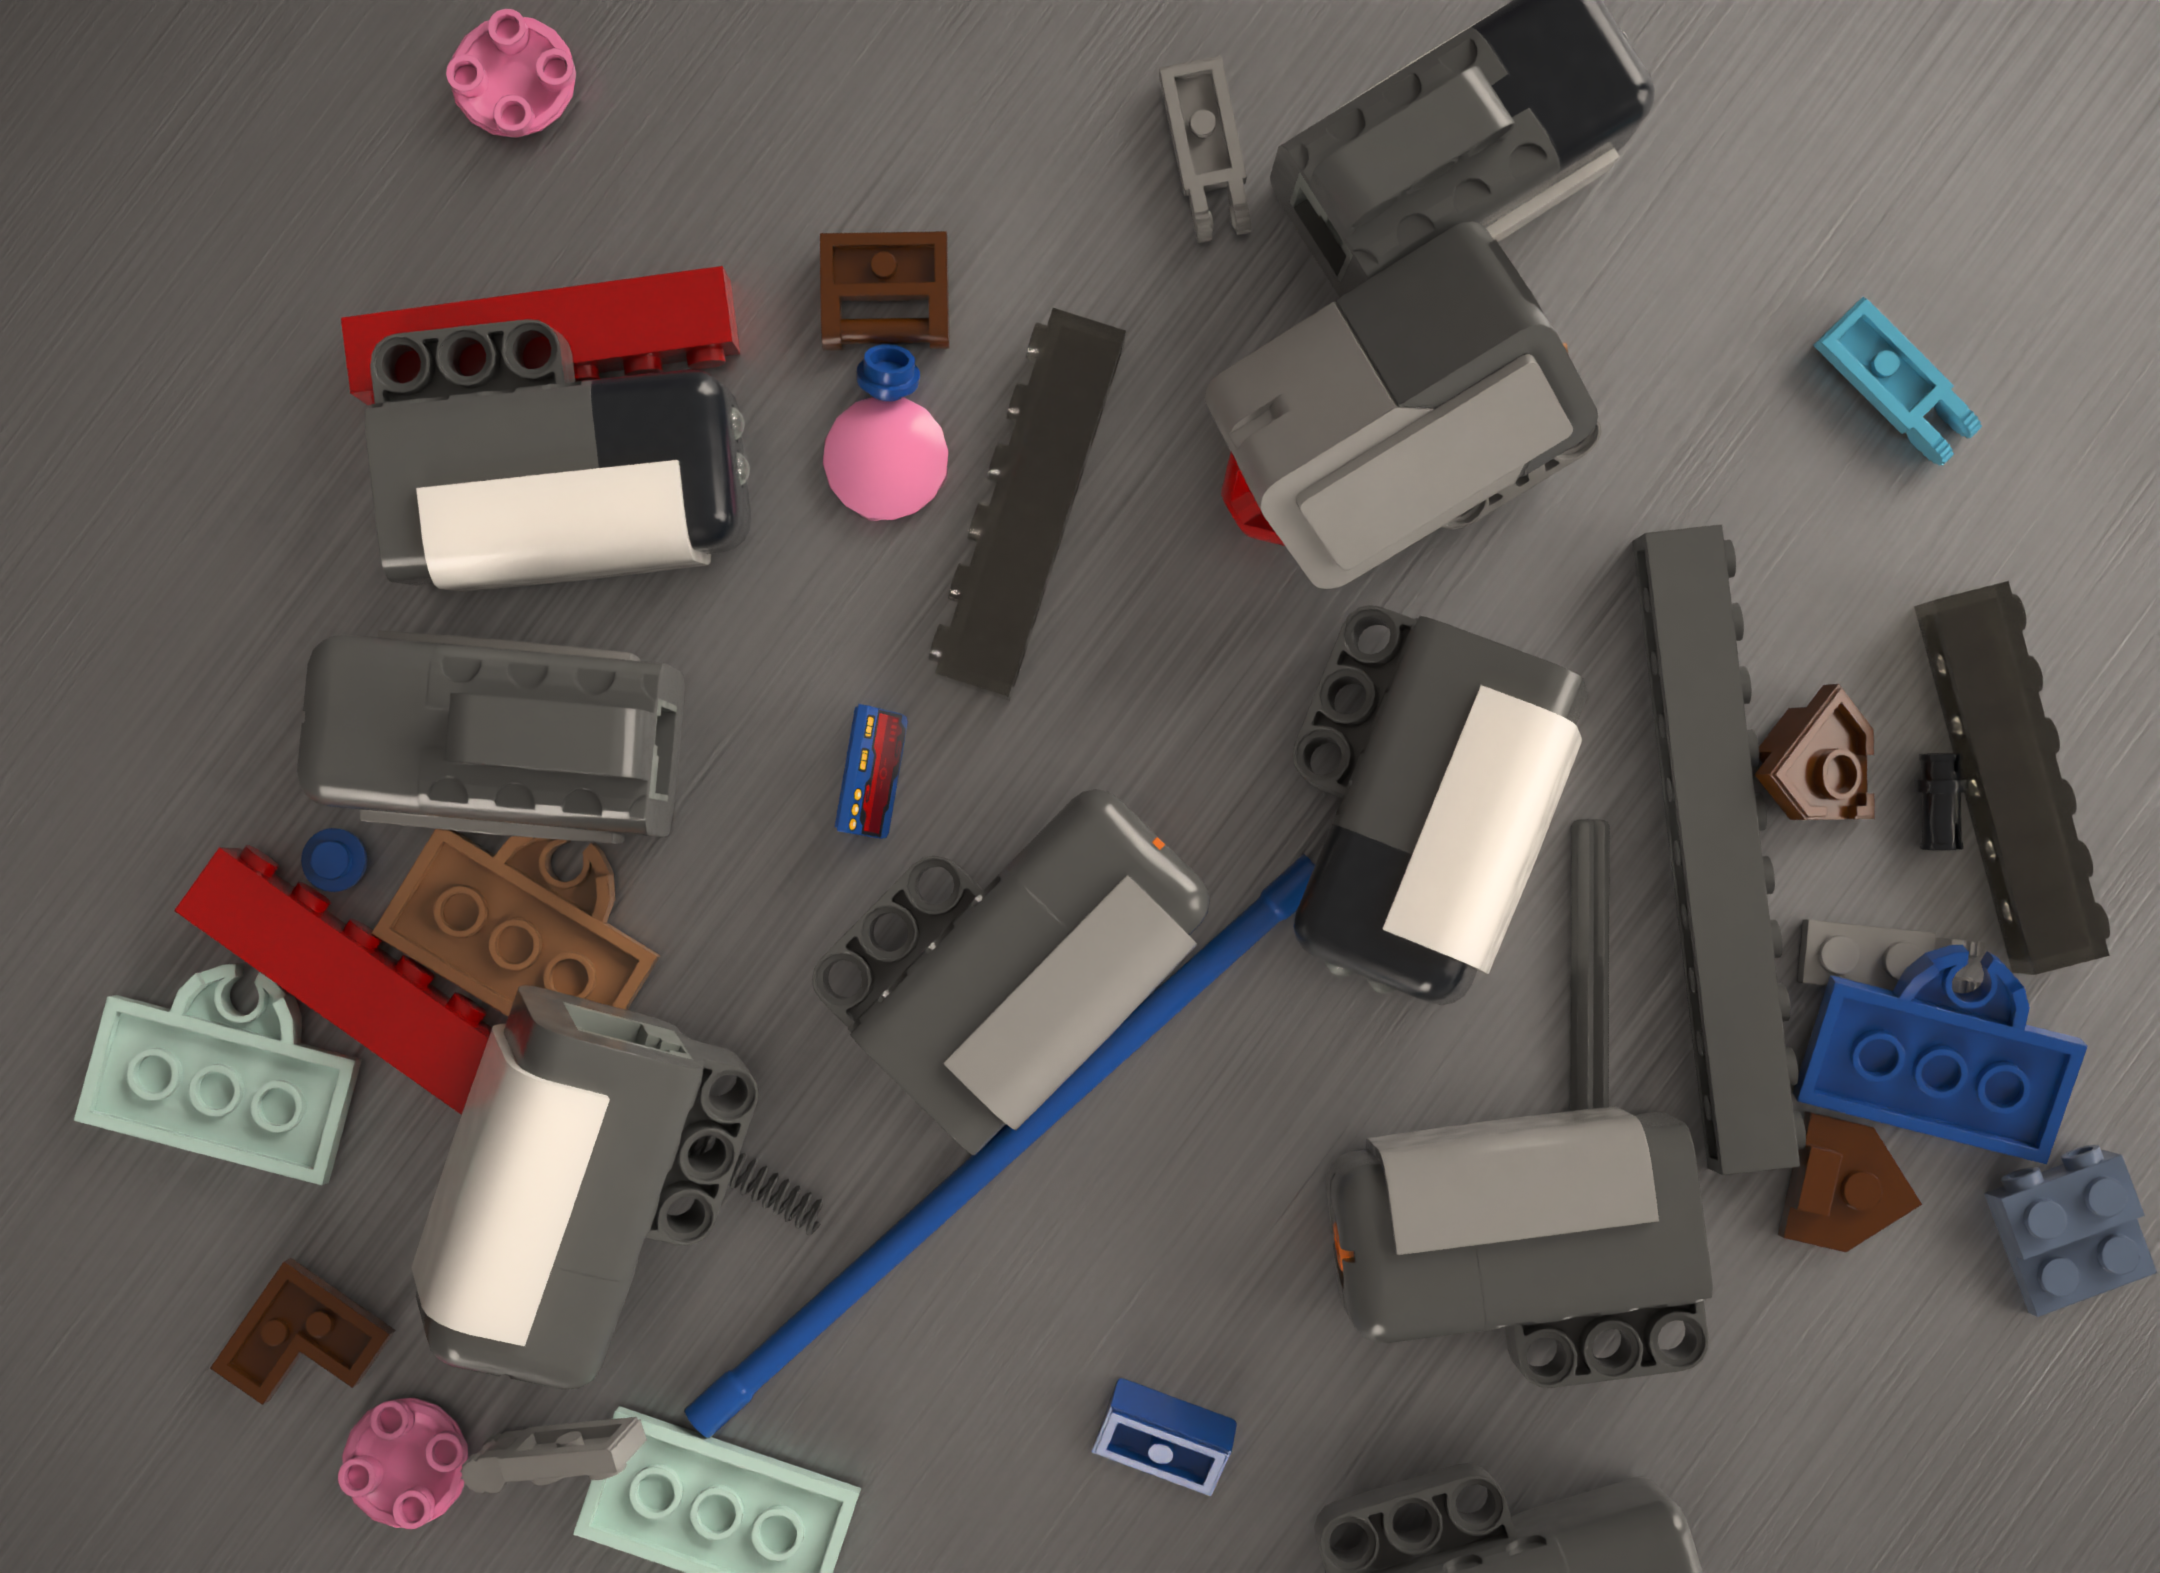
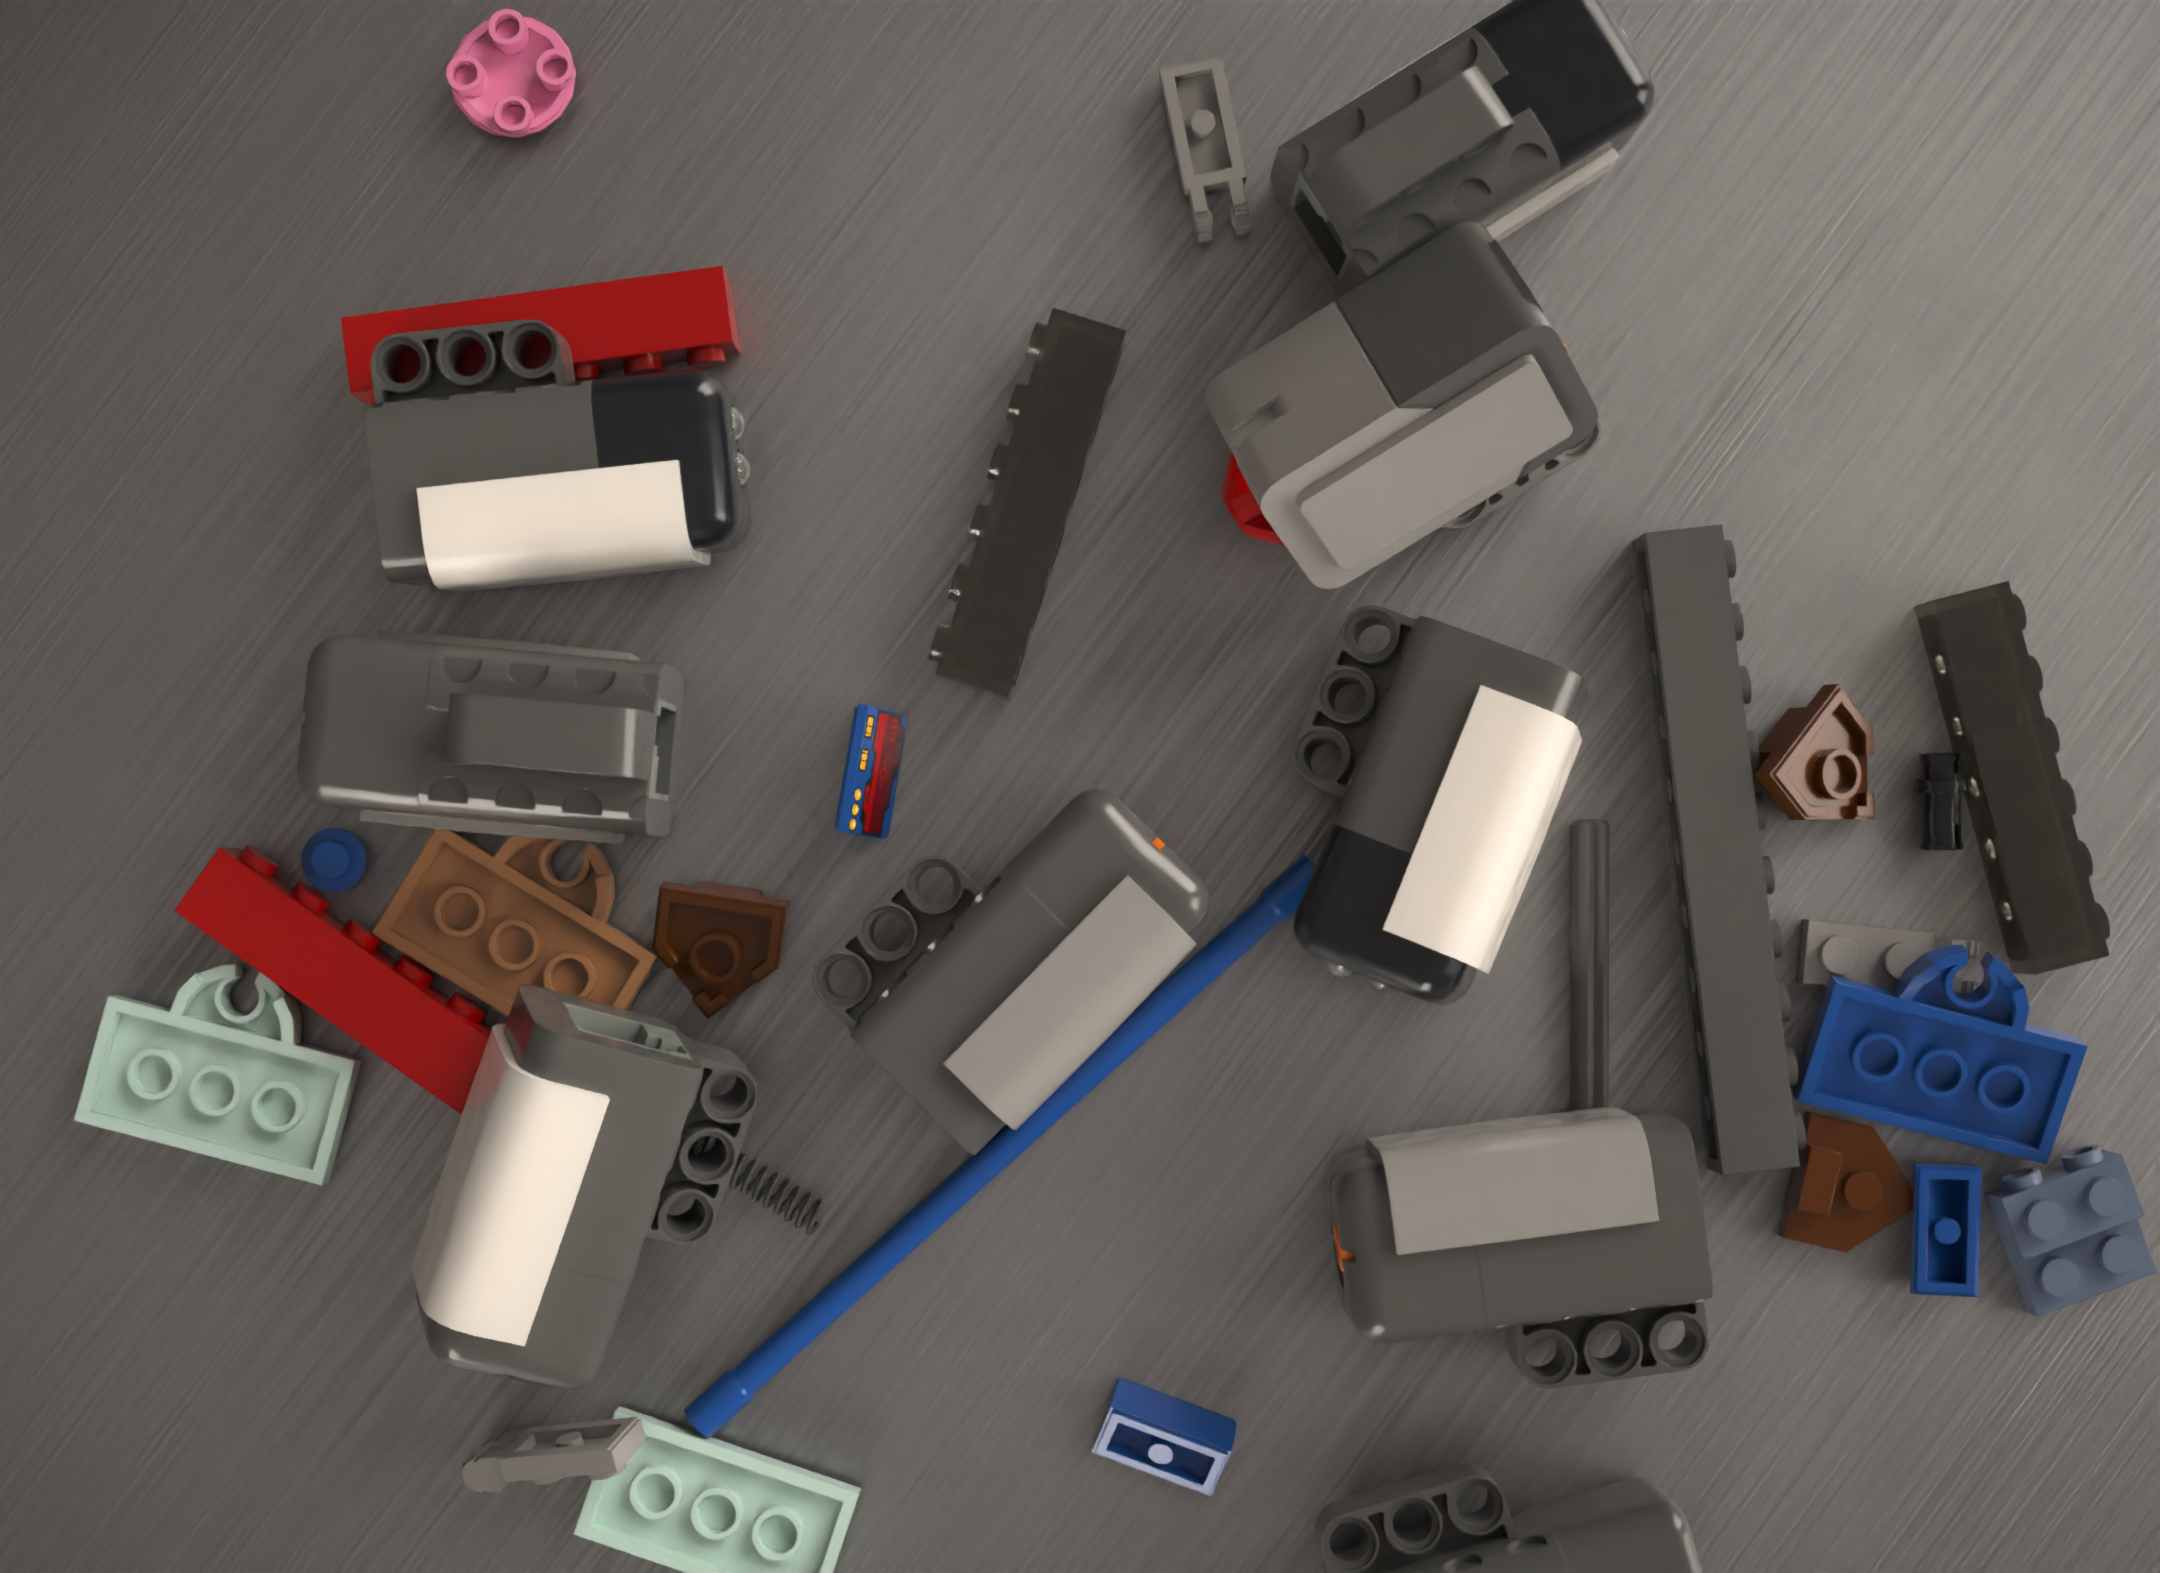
reddish brown plate [210,1258,396,1405] -> none
bright pink dish [338,1397,468,1529] -> none
reddish brown plate [820,231,950,351] -> none
bright pink dish [823,397,949,521] -> none
blue plate [856,344,920,401] -> none
medium azure hinge [1813,296,1982,466] -> none
none -> reddish brown plate [652,881,790,1019]
none -> blue slope [1910,1163,1982,1297]

